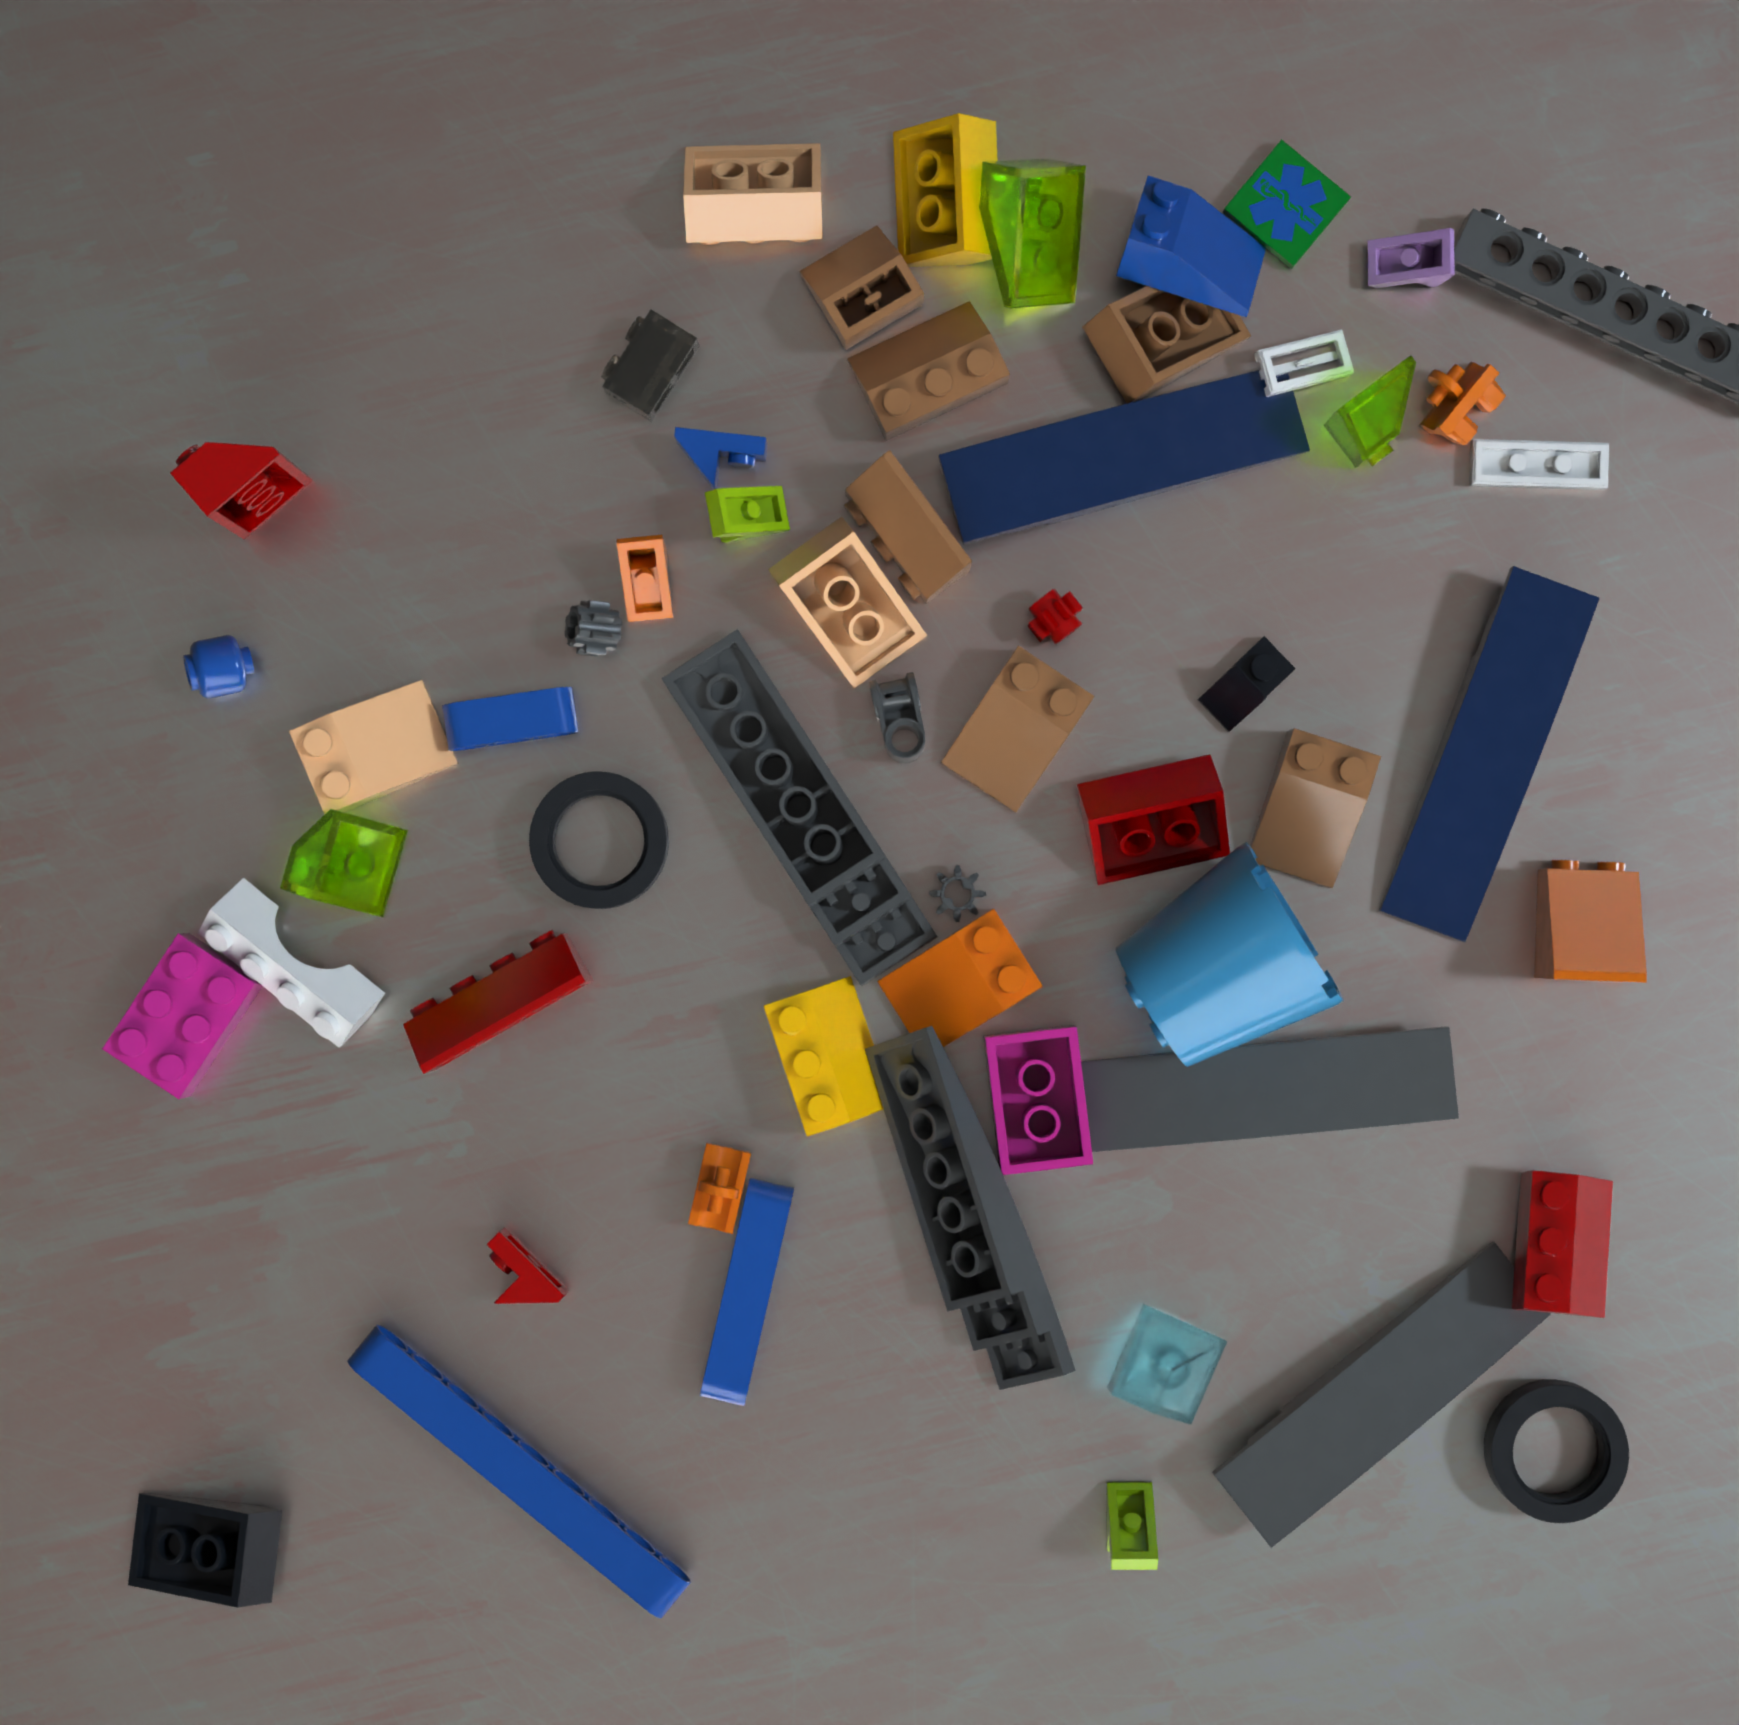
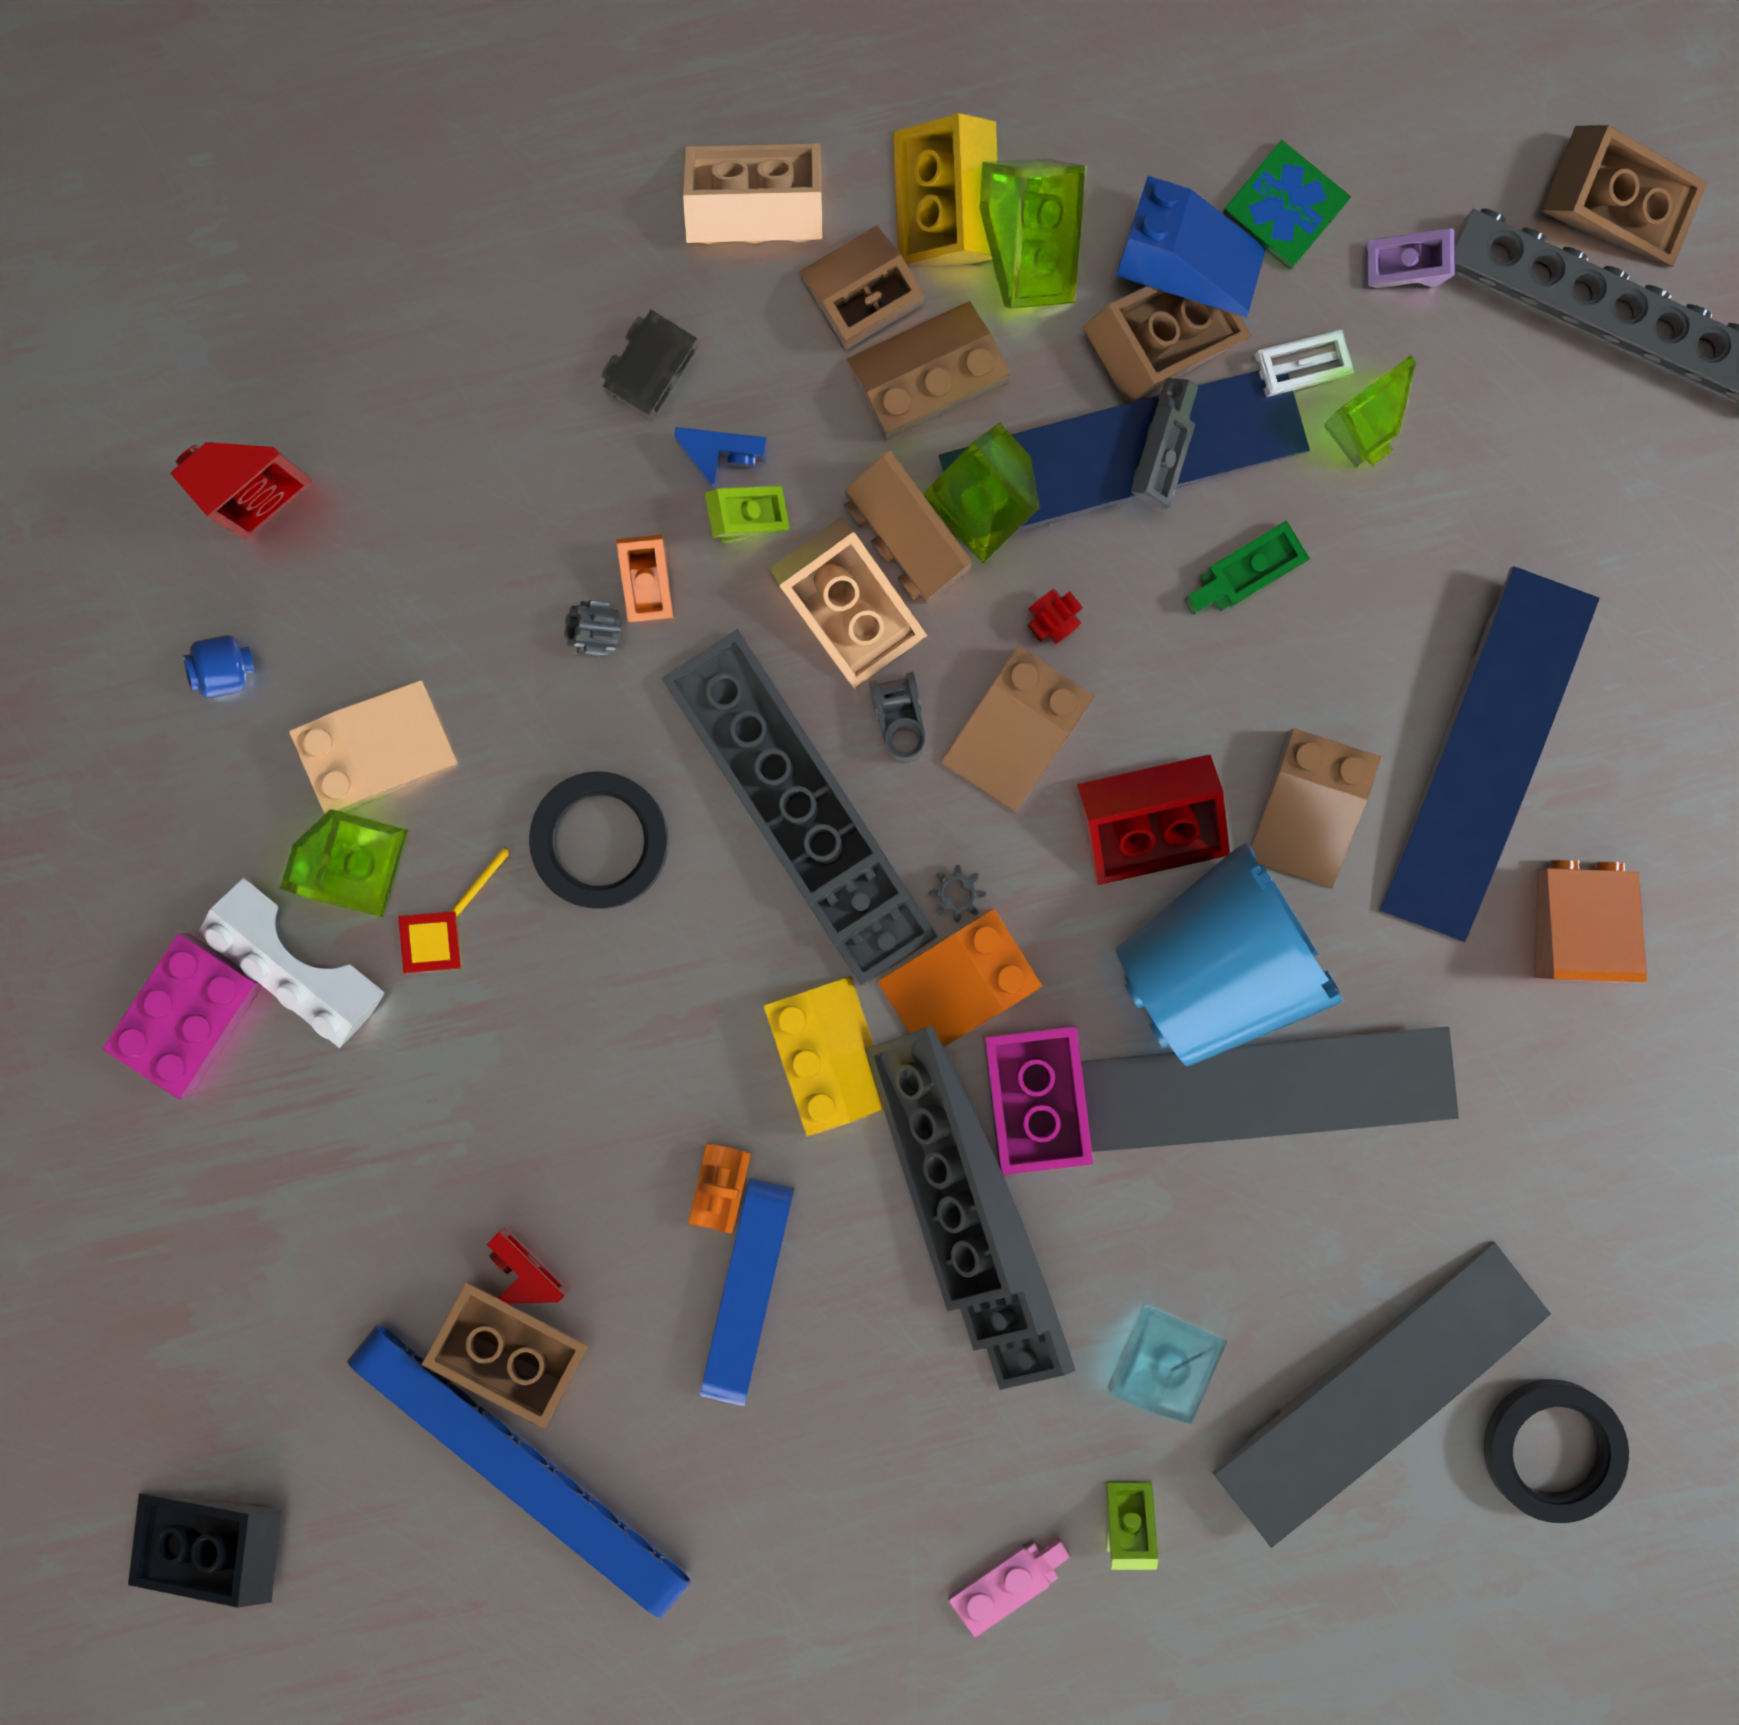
red slope [403,930,594,1074] -> none
blue beam [442,687,579,751] -> none
black slope [1197,636,1296,732] -> none
orange hips [1419,362,1506,446] -> none
white tile [1469,439,1609,490] -> none
red slope [1512,1170,1613,1318] -> none
none -> piece [398,847,510,974]
none -> medium nougat slope [422,1282,588,1429]
none -> clear neon green slope [923,422,1040,564]
none -> bright pink hinge [948,1537,1071,1638]
none -> dark grey hinge [1131,378,1199,509]
none -> green hinge [1185,520,1310,614]
none -> medium nougat slope [1541,125,1708,267]

